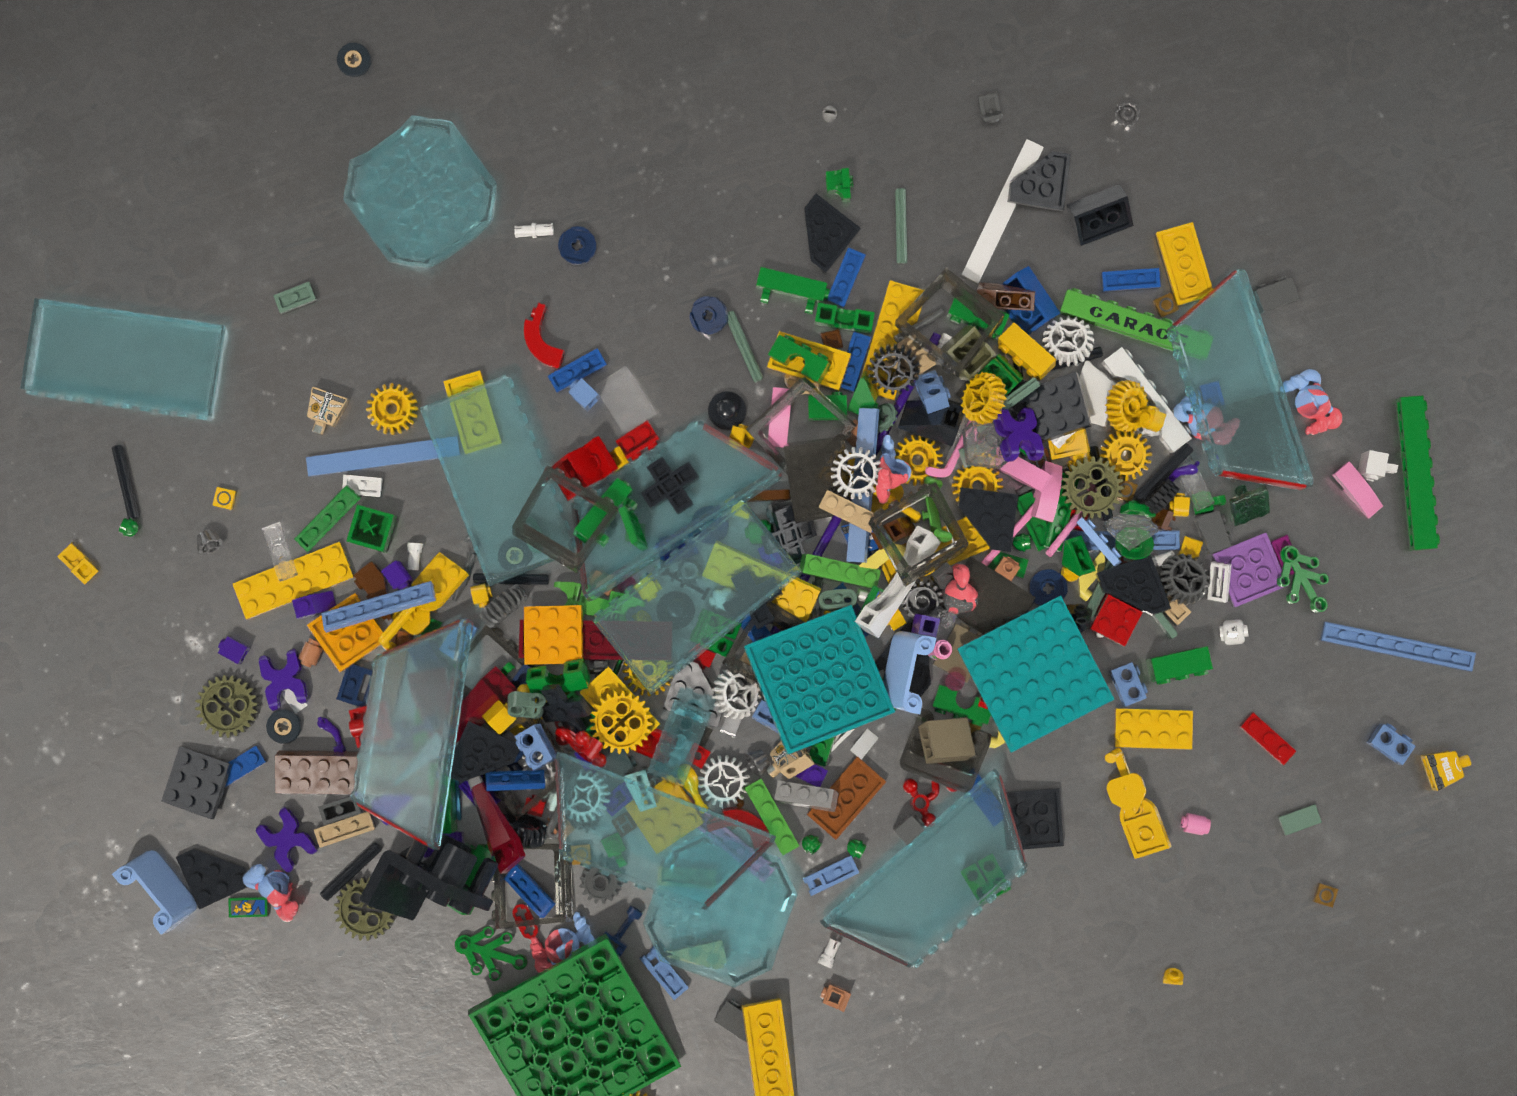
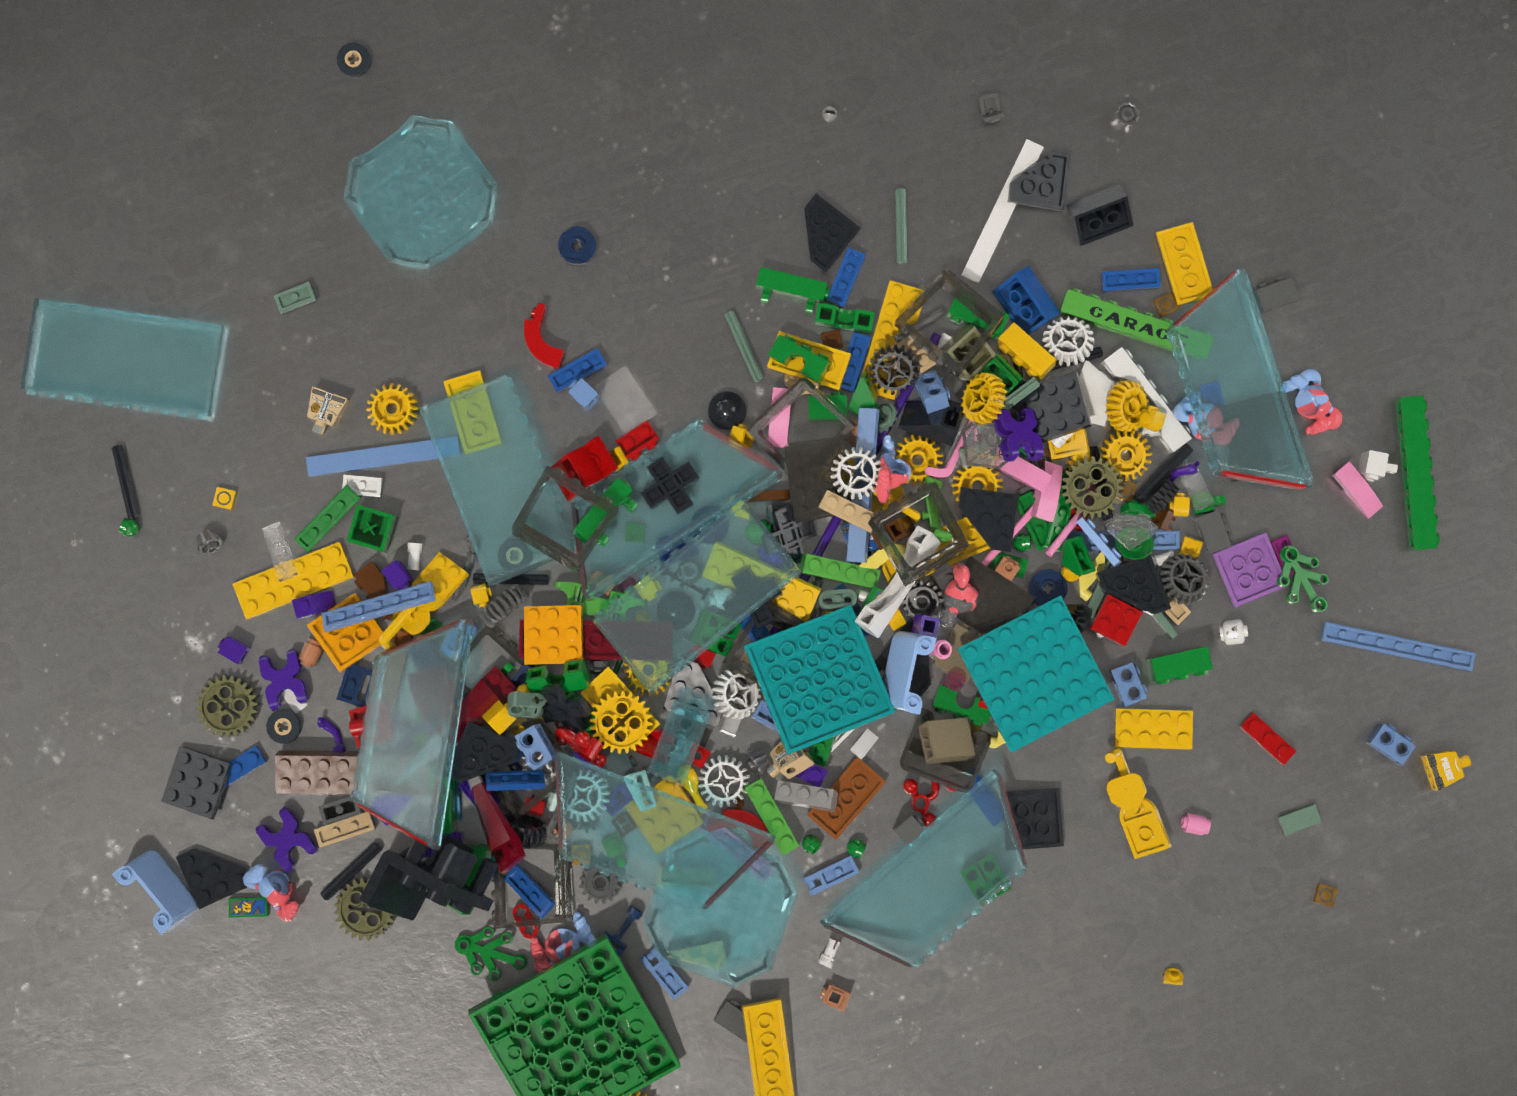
yellow slope [57,542,99,585] -> none
white pin [515,223,554,238] -> none
green tile [618,506,648,551] -> none
dark blue plate [690,296,729,335] -> none
green brick [825,168,853,202] -> none
reddish brown slope [976,282,1035,311] -> none
white tile [1207,561,1232,603] -> none
clear green plate [1229,485,1270,526] -> none

